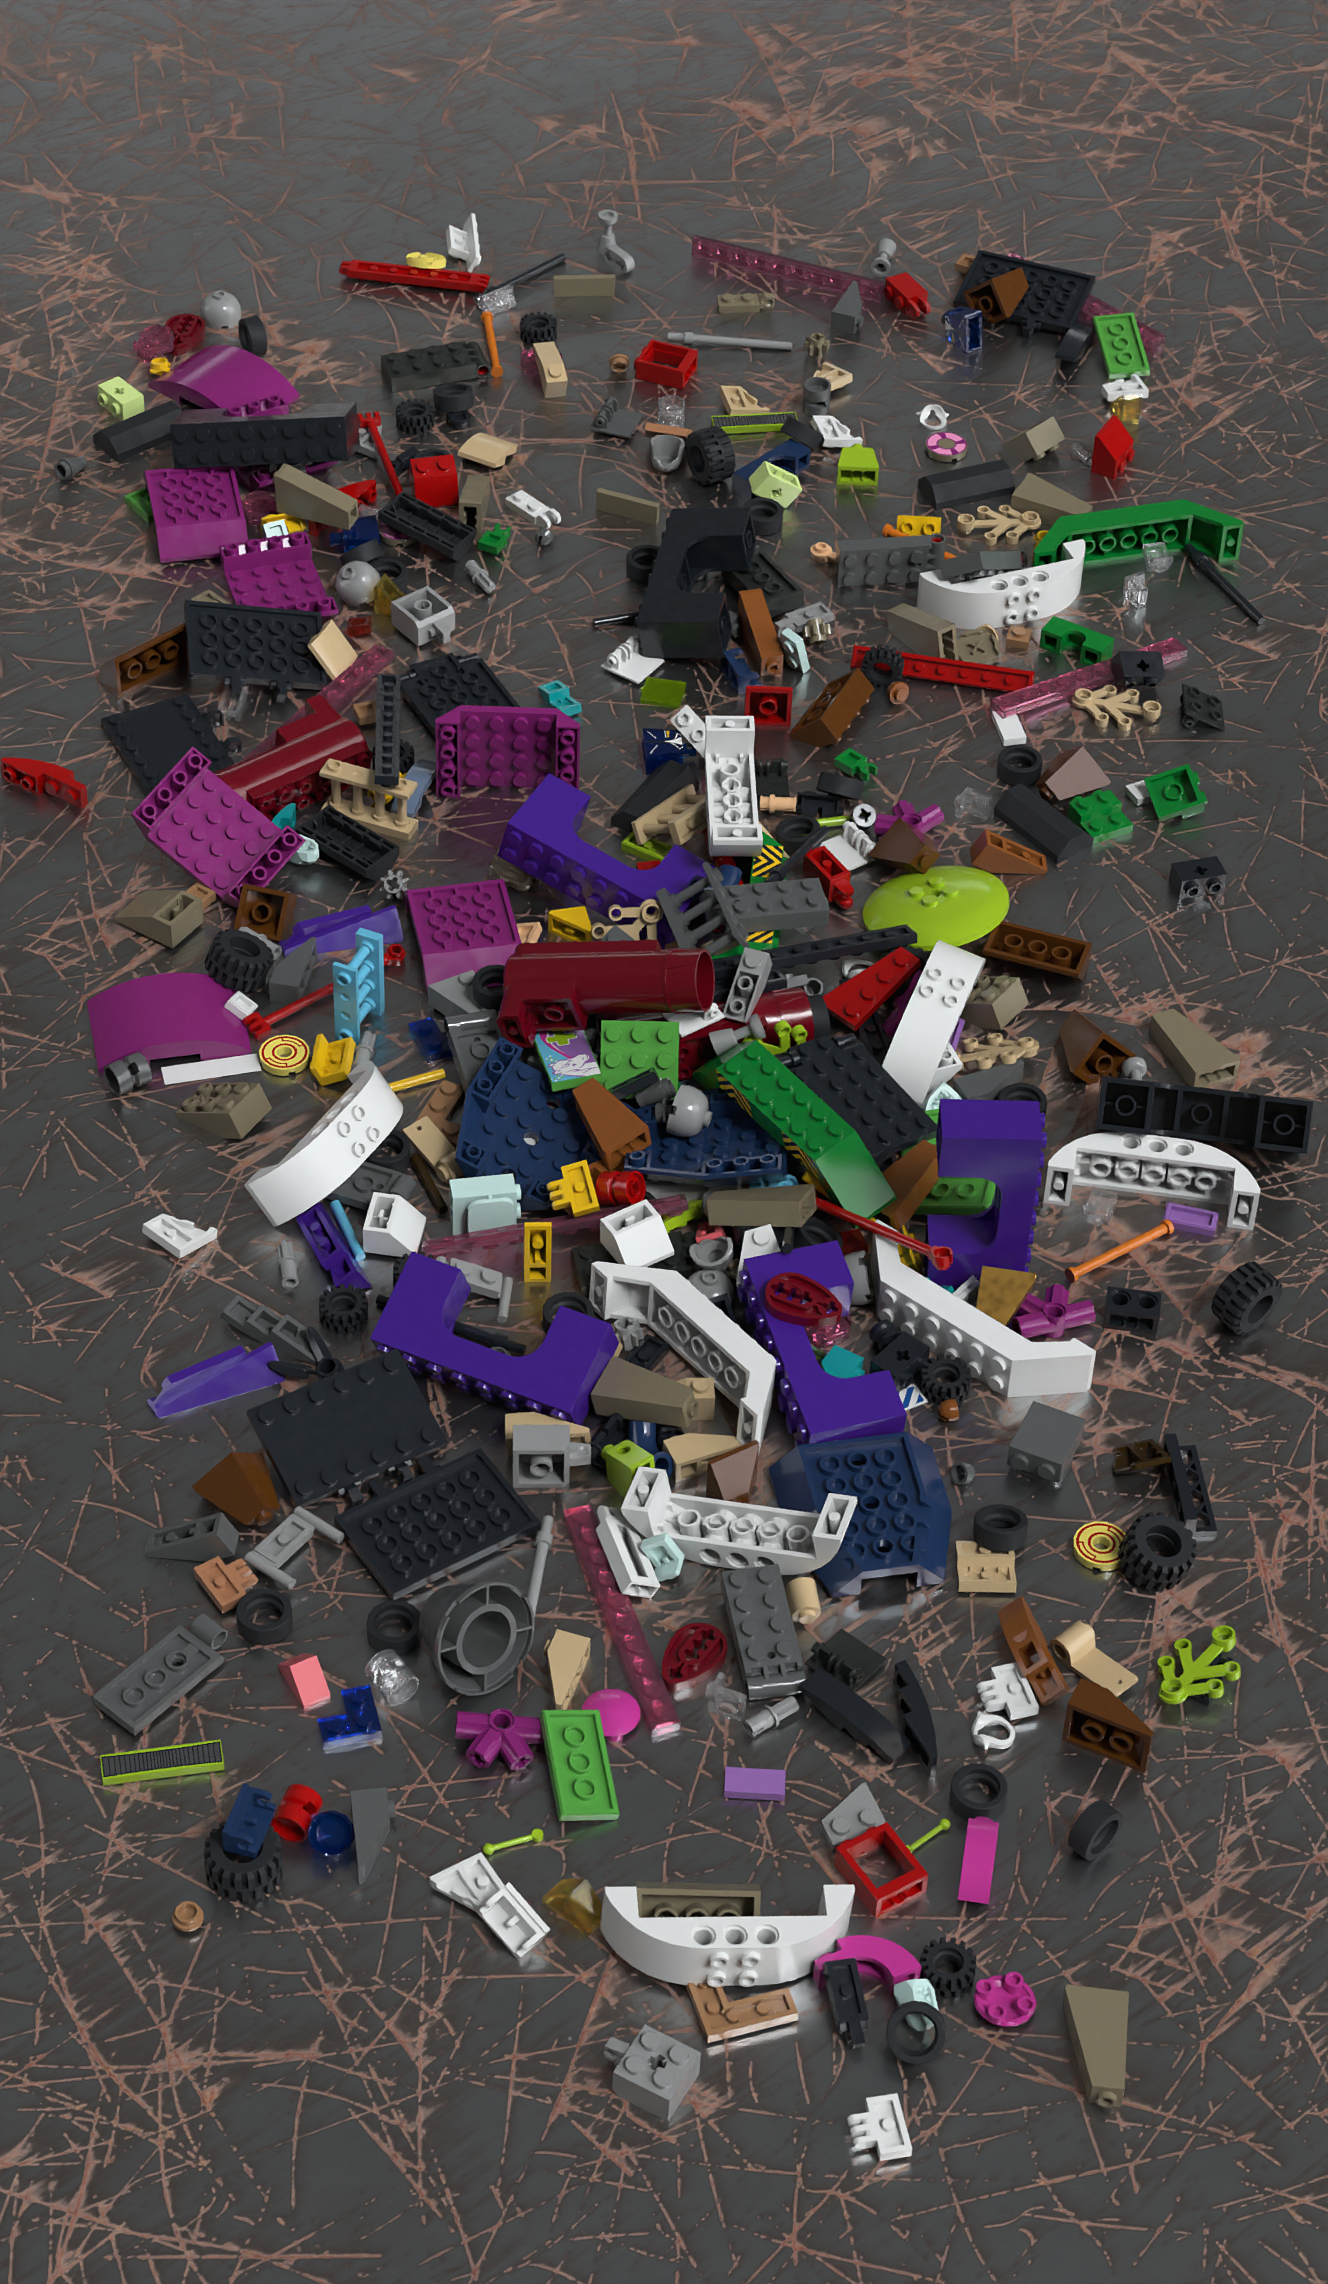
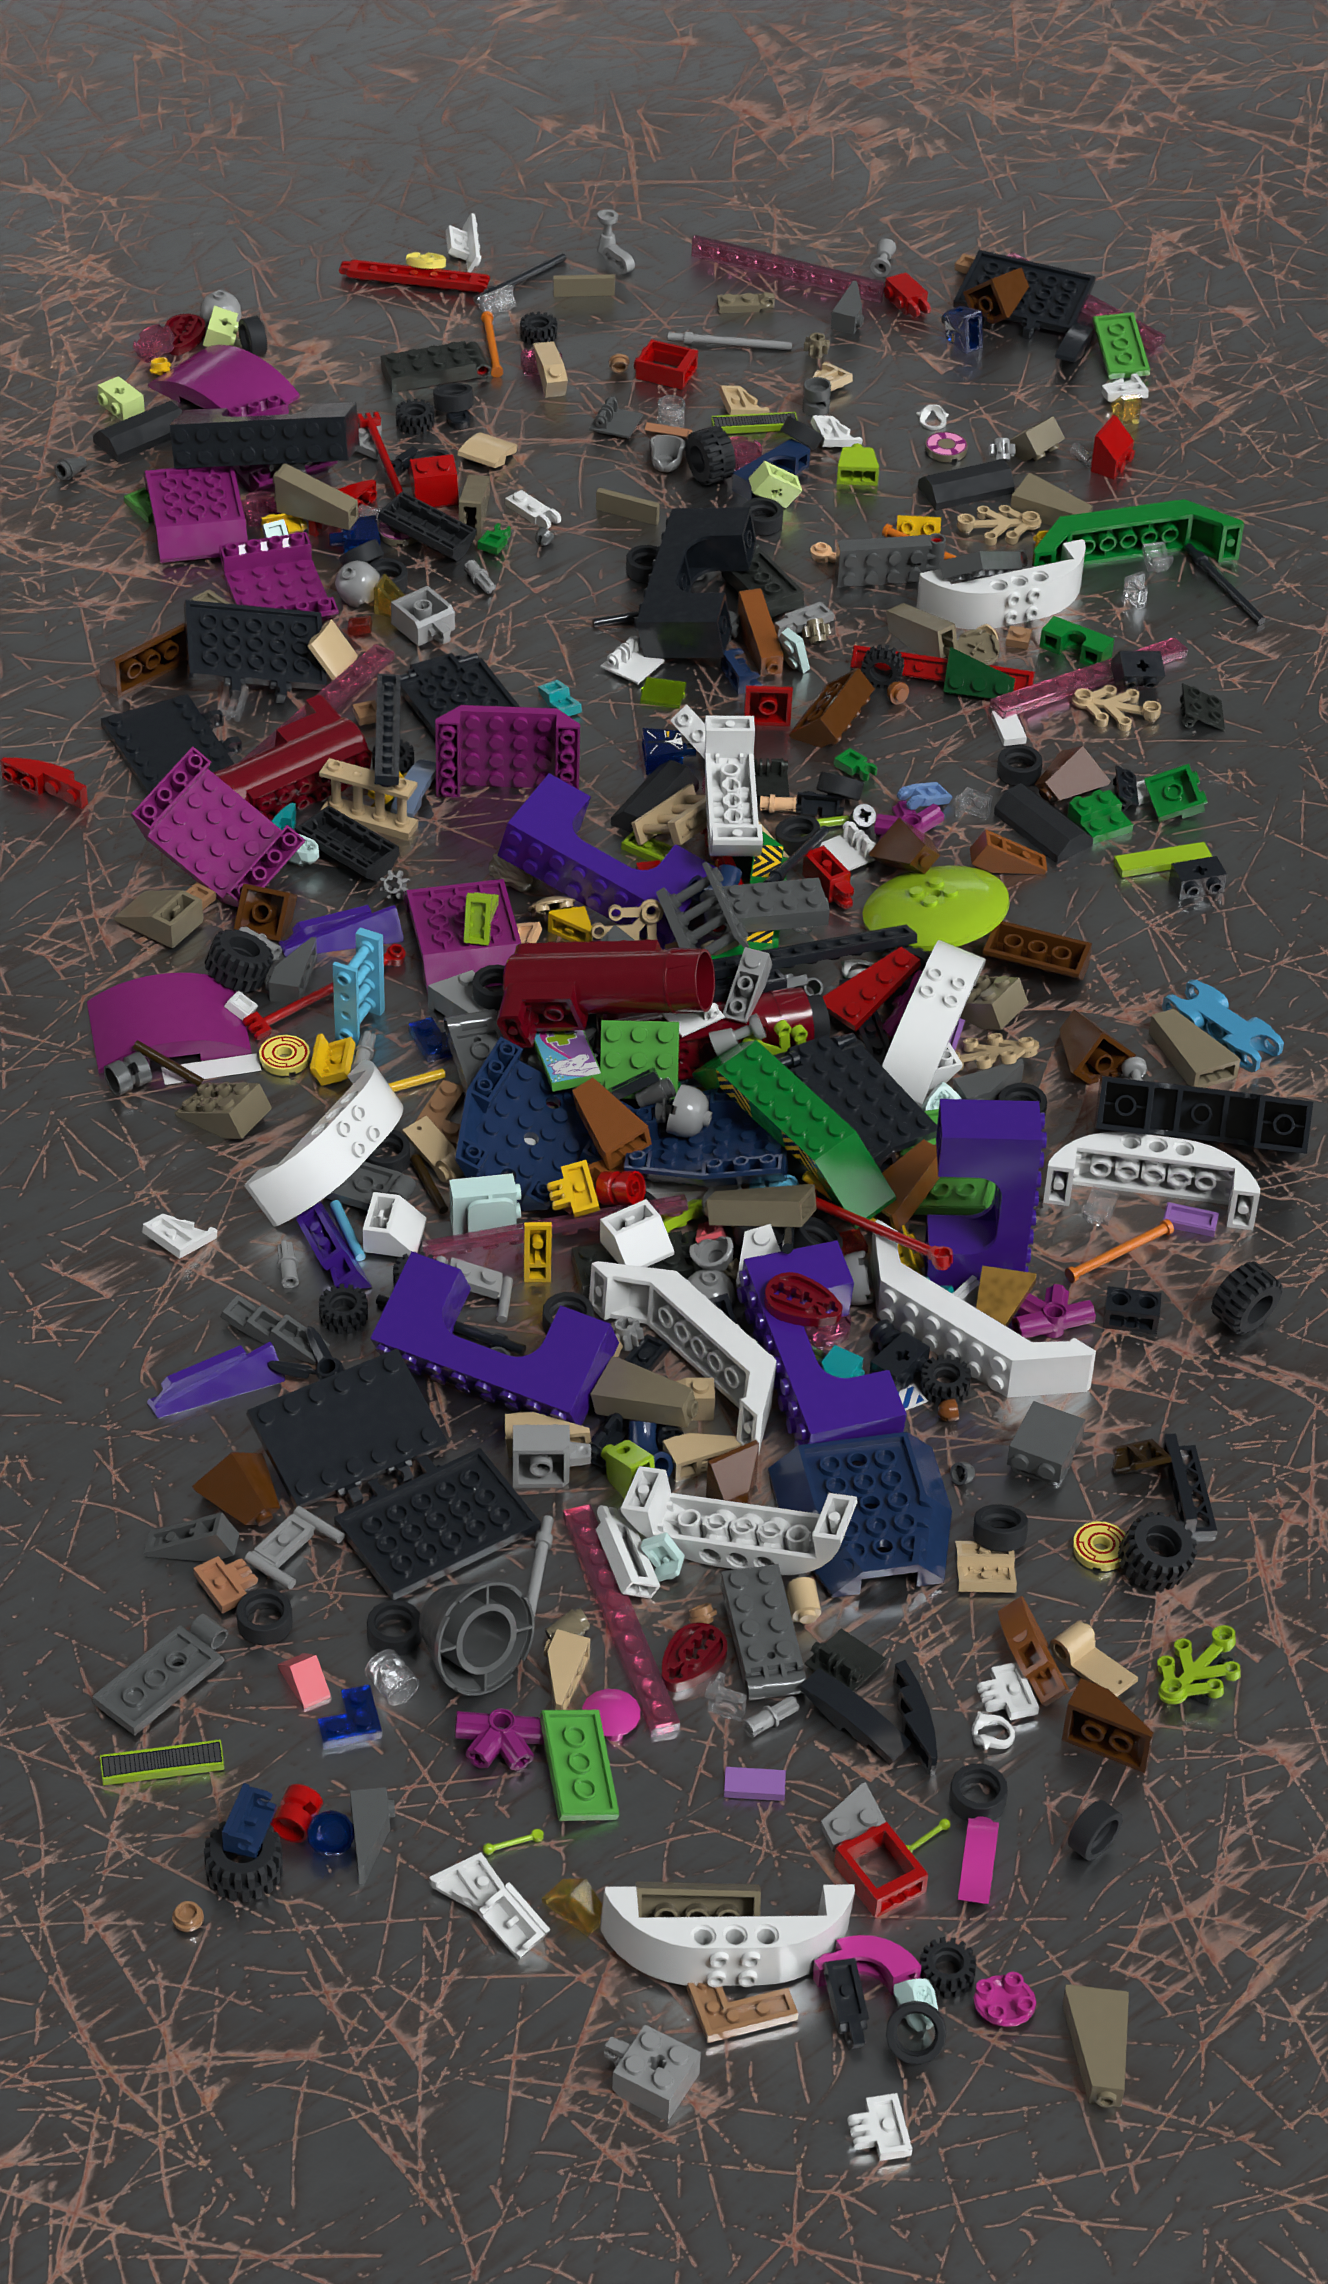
none -> dark brown bar [132,1040,204,1087]
none -> yellowish green brick [203,306,239,347]
none -> lime bracket [464,892,499,945]
none -> tan dish [527,896,576,917]
none -> dark tan cone [545,1608,590,1640]
none -> medium nougat plate [688,1603,717,1624]
none -> clear pink plate [730,436,762,470]
none -> medium blue hinge [896,782,953,810]
none -> dark green wing [943,647,1015,702]
none -> light grey gear [989,438,1015,462]
none -> black hinge [1113,765,1139,812]
none -> lime tile [1114,842,1213,878]
none -> dark azure piece [1162,979,1284,1072]

